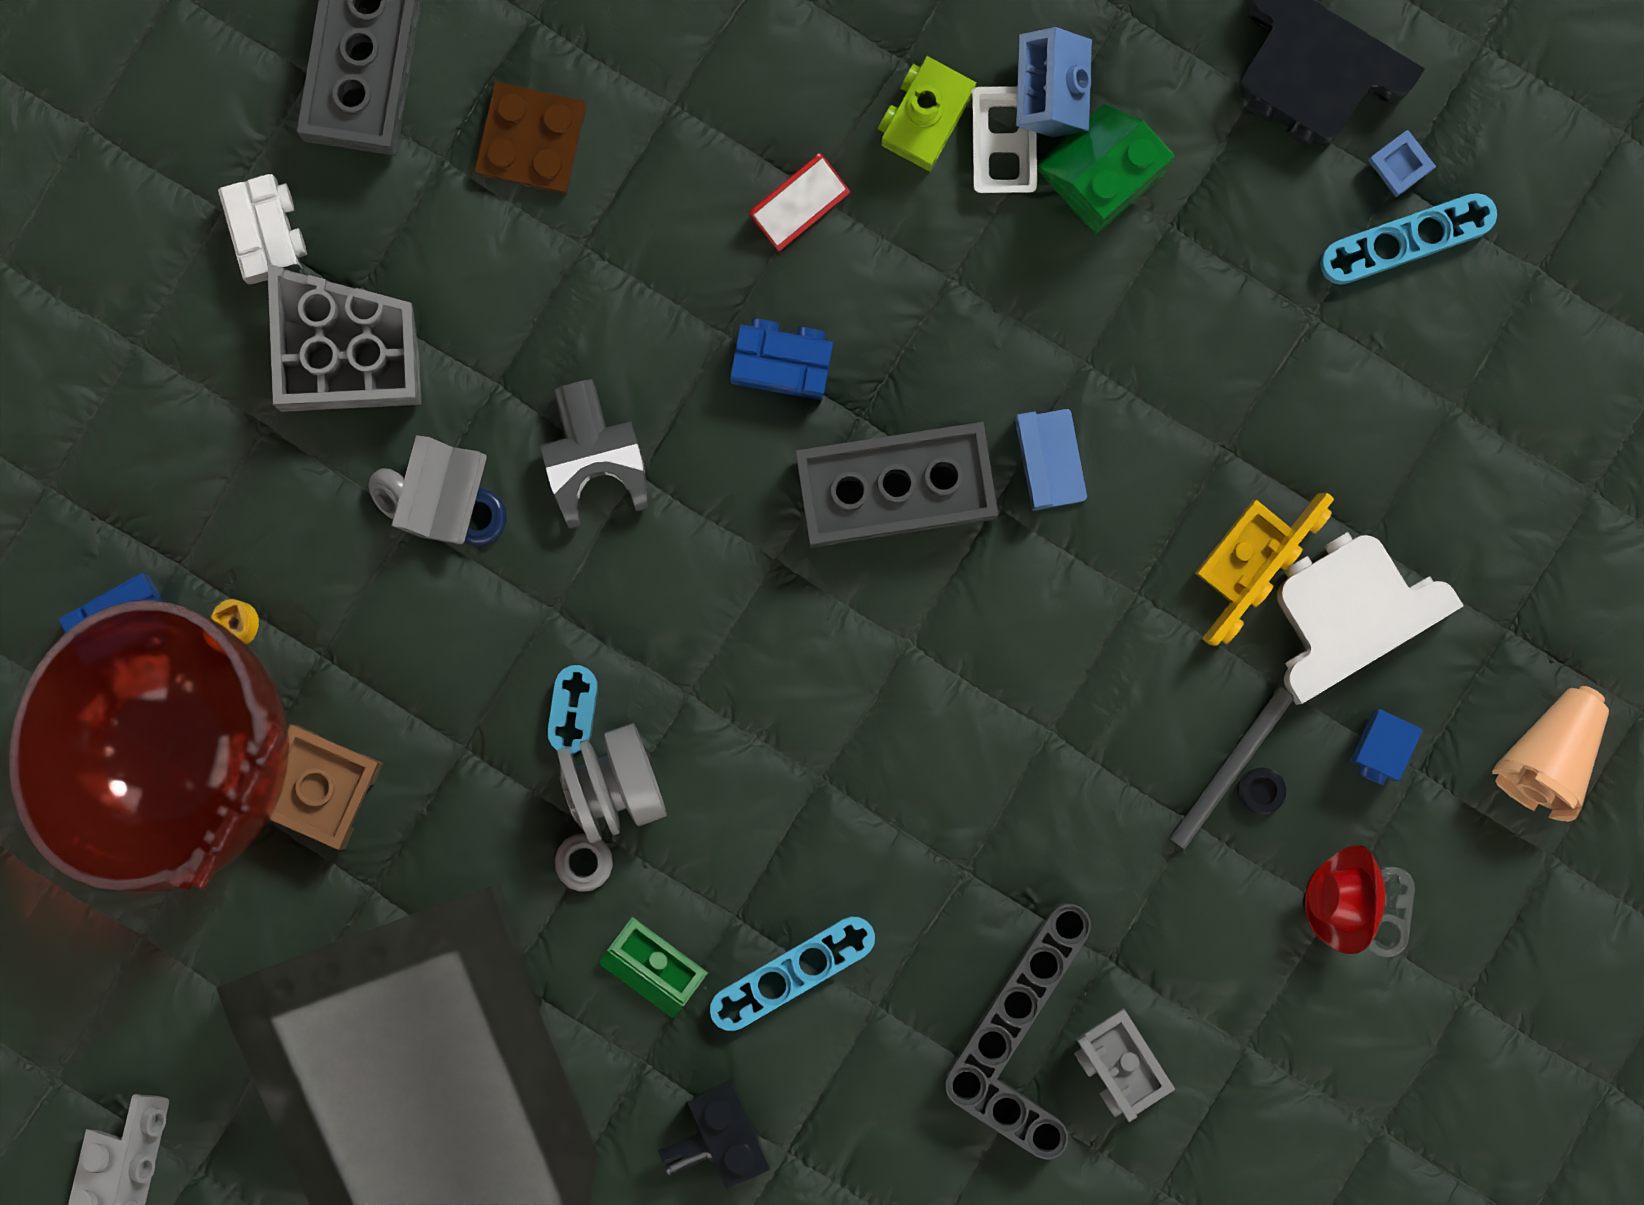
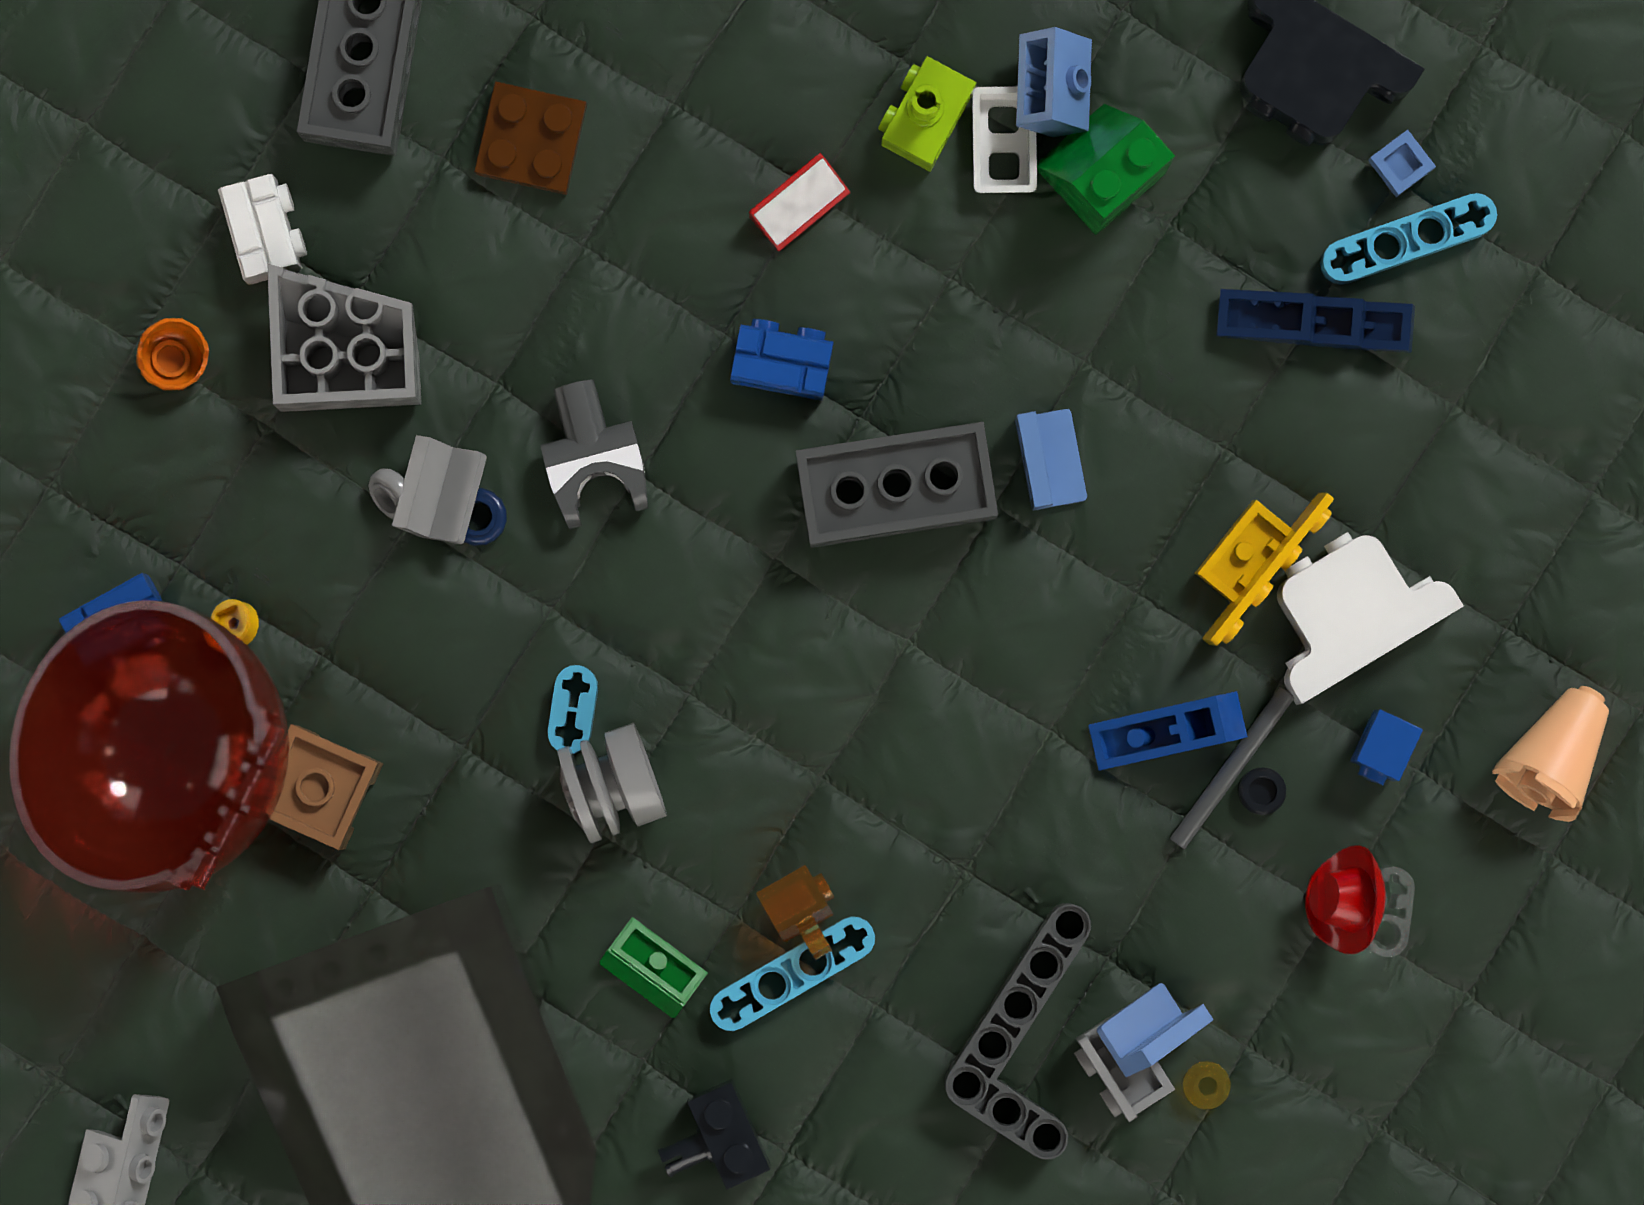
light grey piece [554,833,613,892] -> none
none -> orange hair [136,318,209,391]
none -> clear orange brick [756,865,835,960]
none -> blue slope [1088,691,1248,770]
none -> medium blue panel [1097,983,1213,1077]
none -> clear yellow plate [1183,1061,1231,1109]
none -> dark blue slope [1217,289,1415,353]

